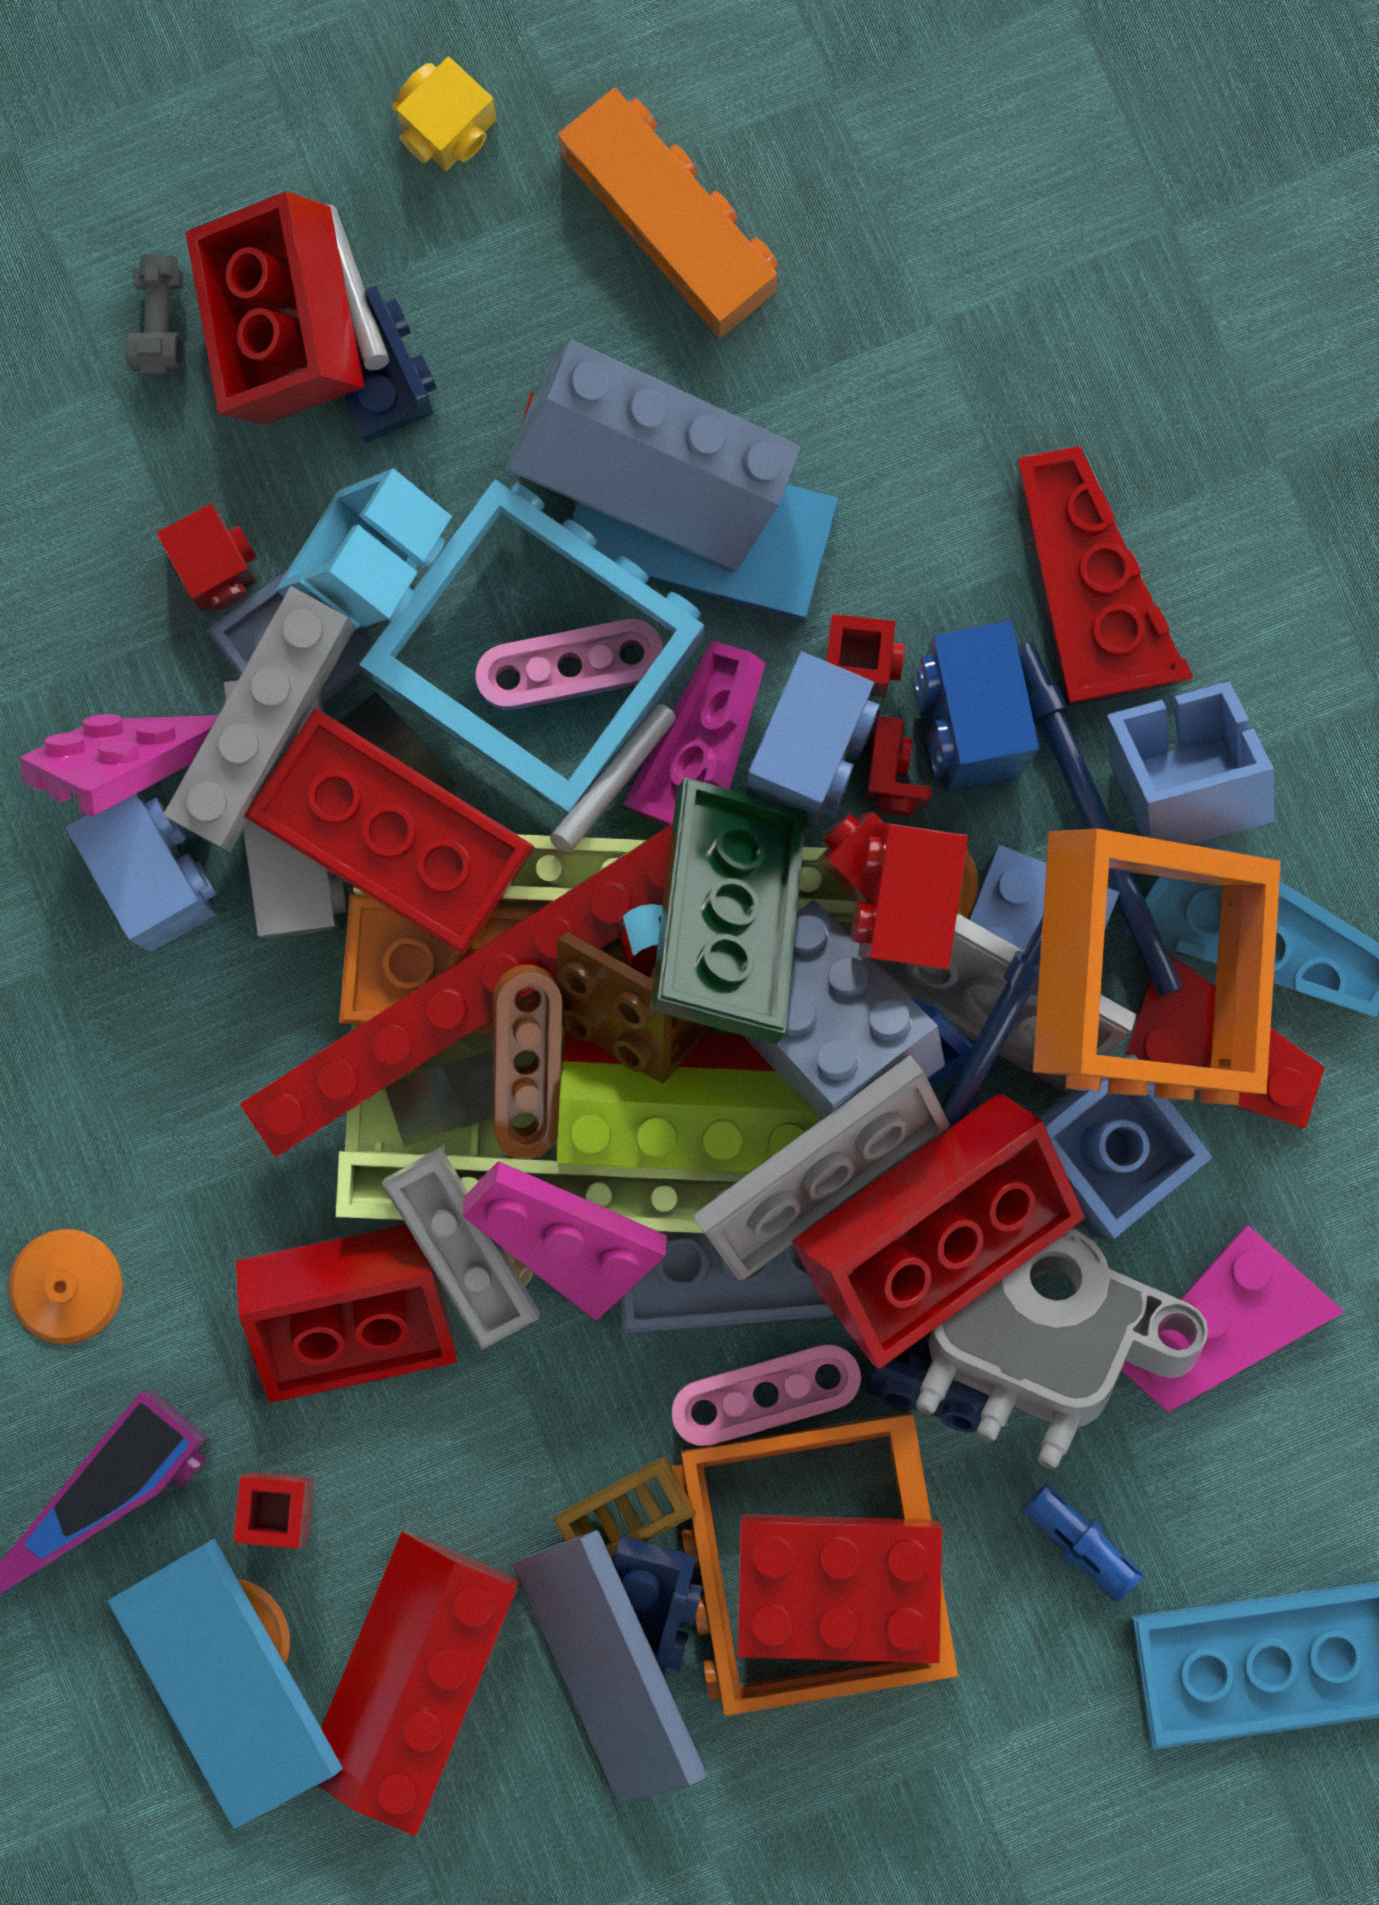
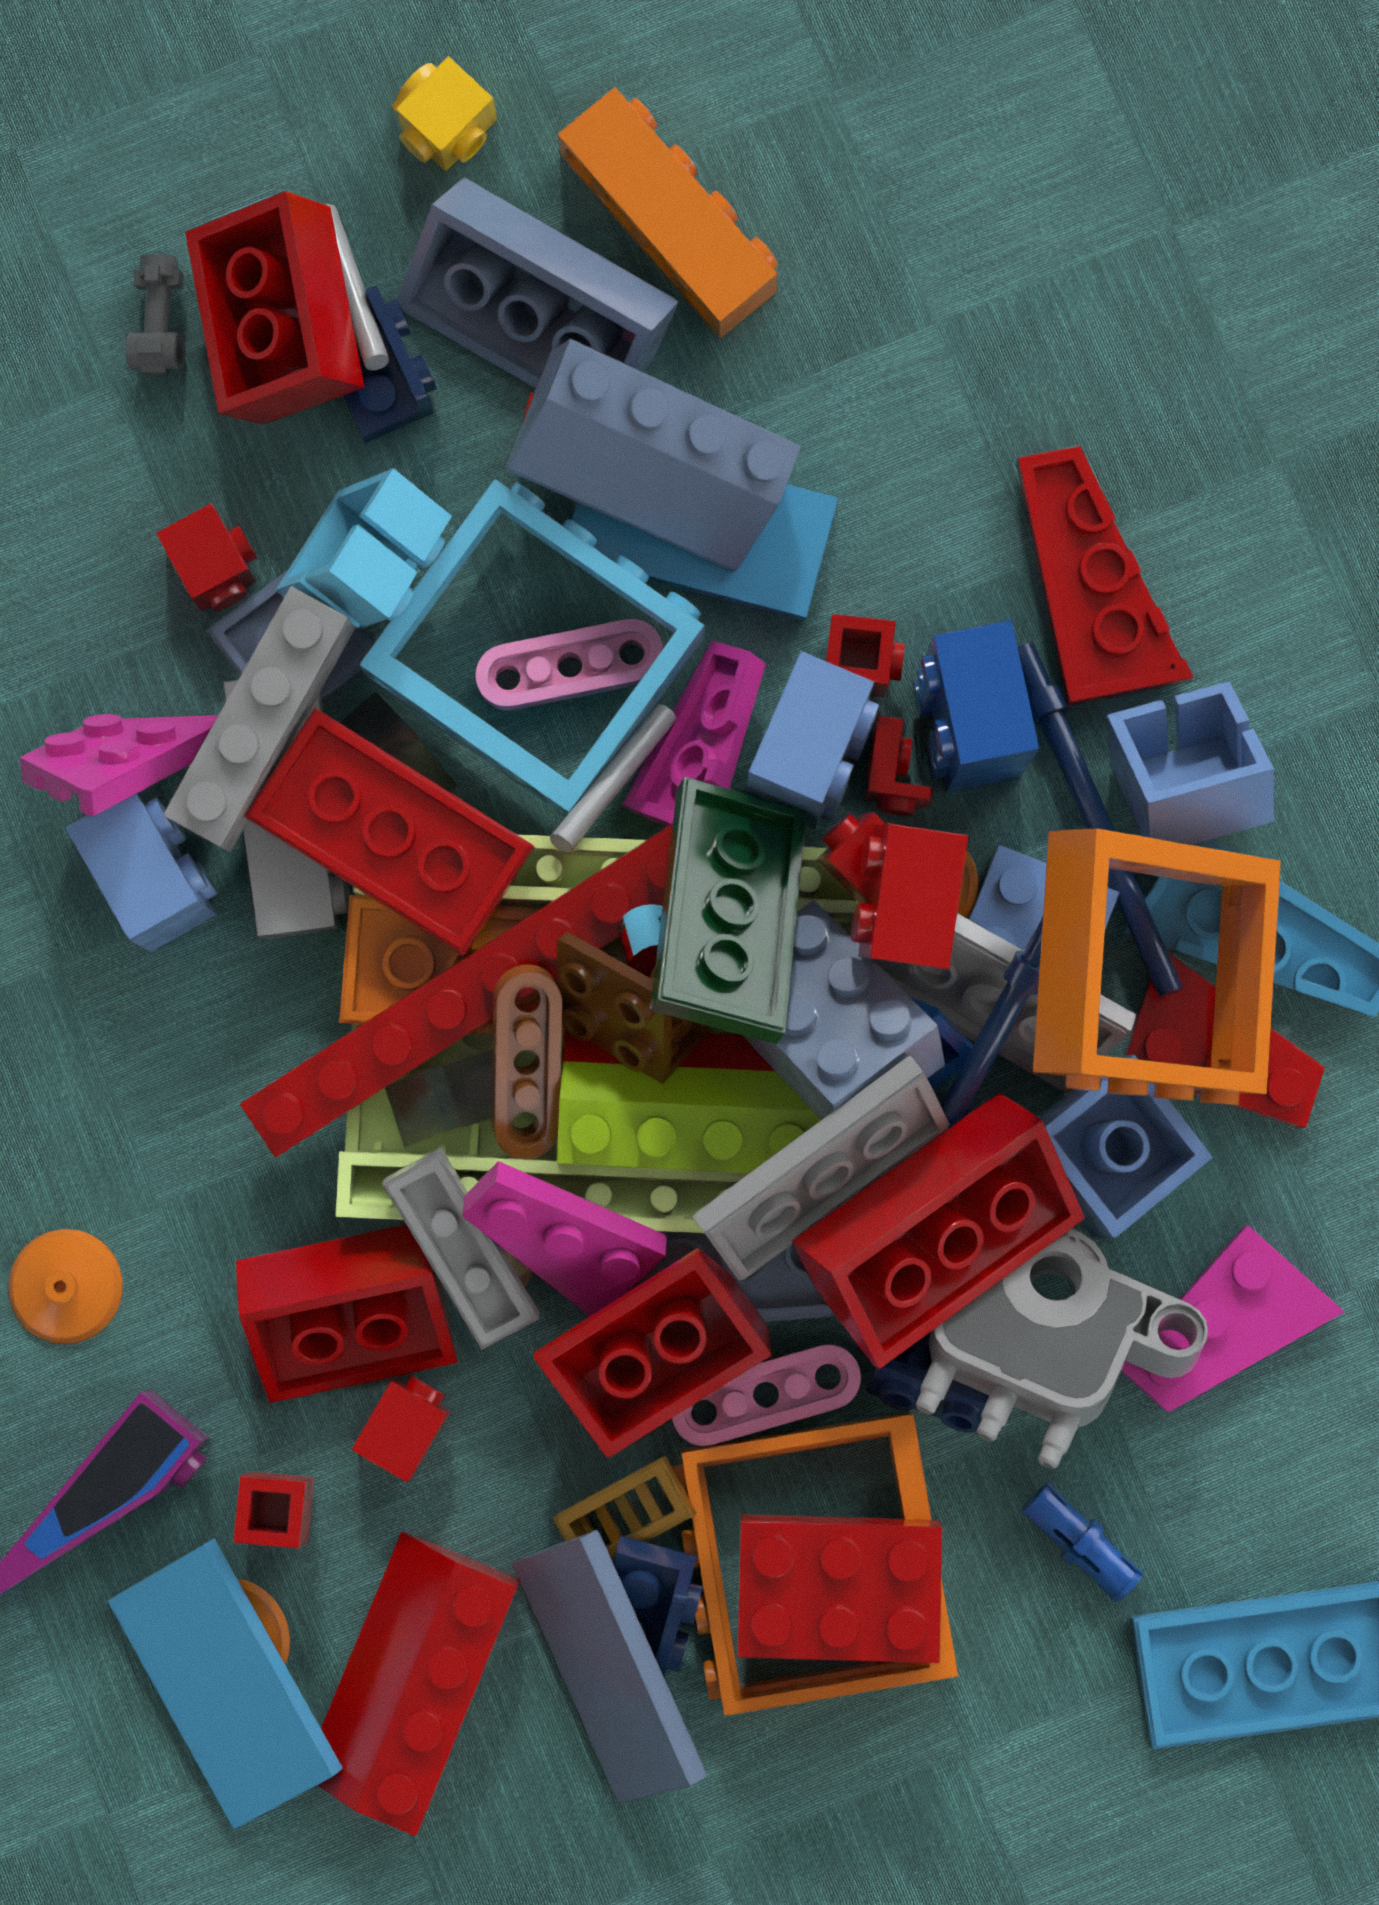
none -> red brick [351,1375,452,1483]
none -> sand blue slope [397,177,679,388]
none -> red slope [533,1248,772,1459]

